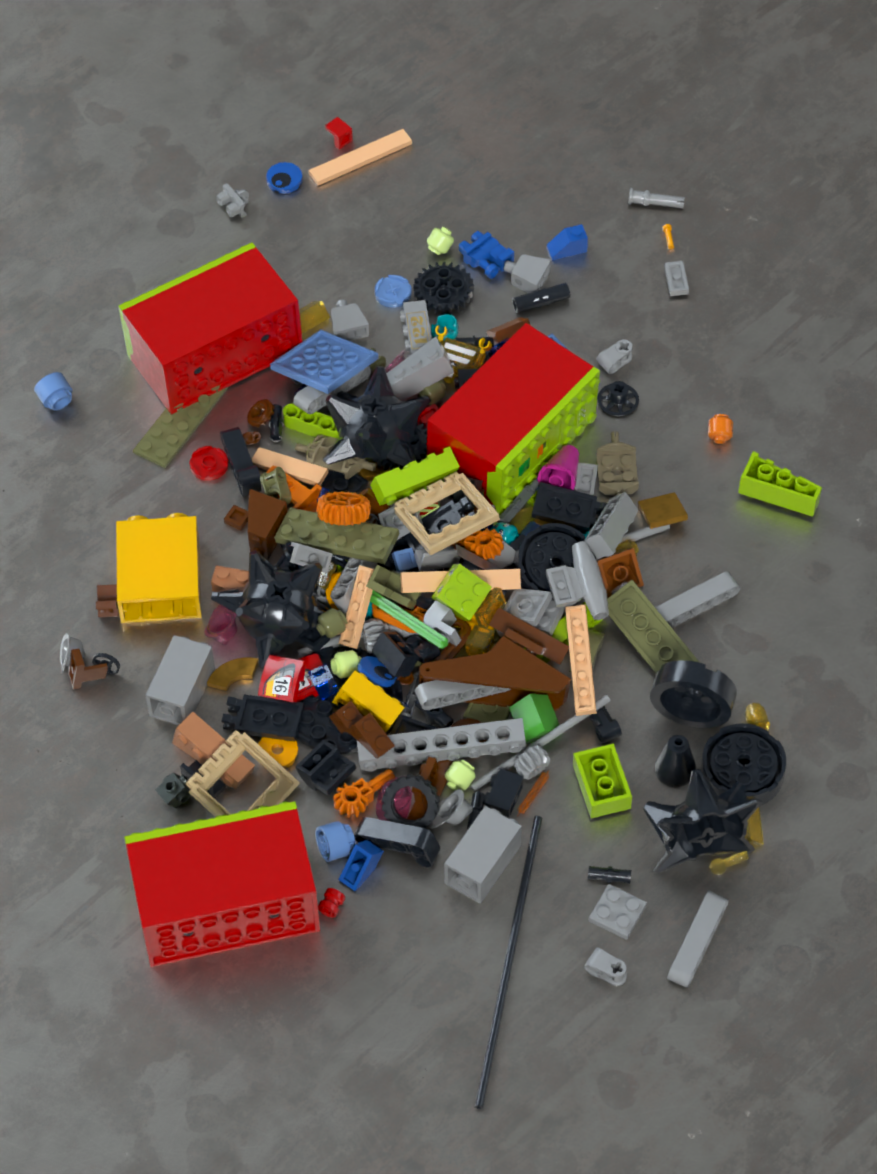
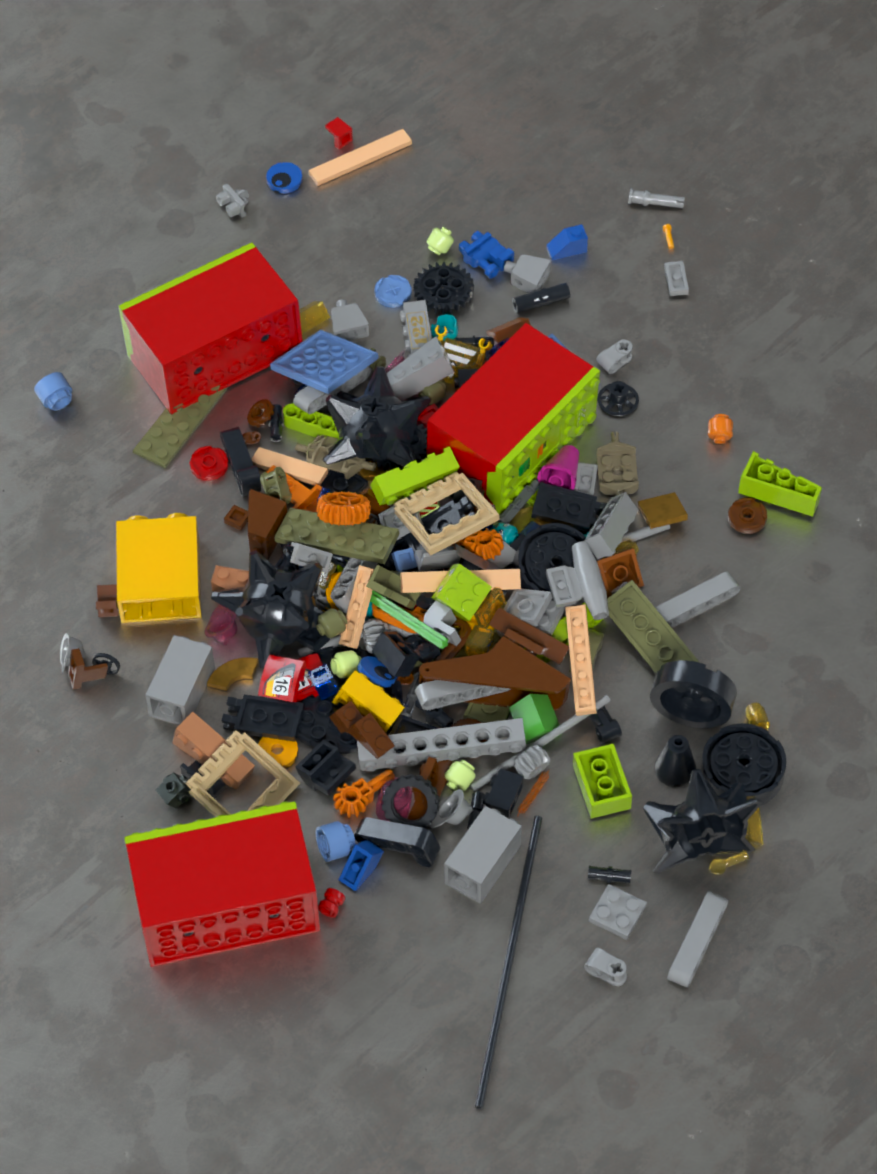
none -> reddish brown plate [728,498,767,534]

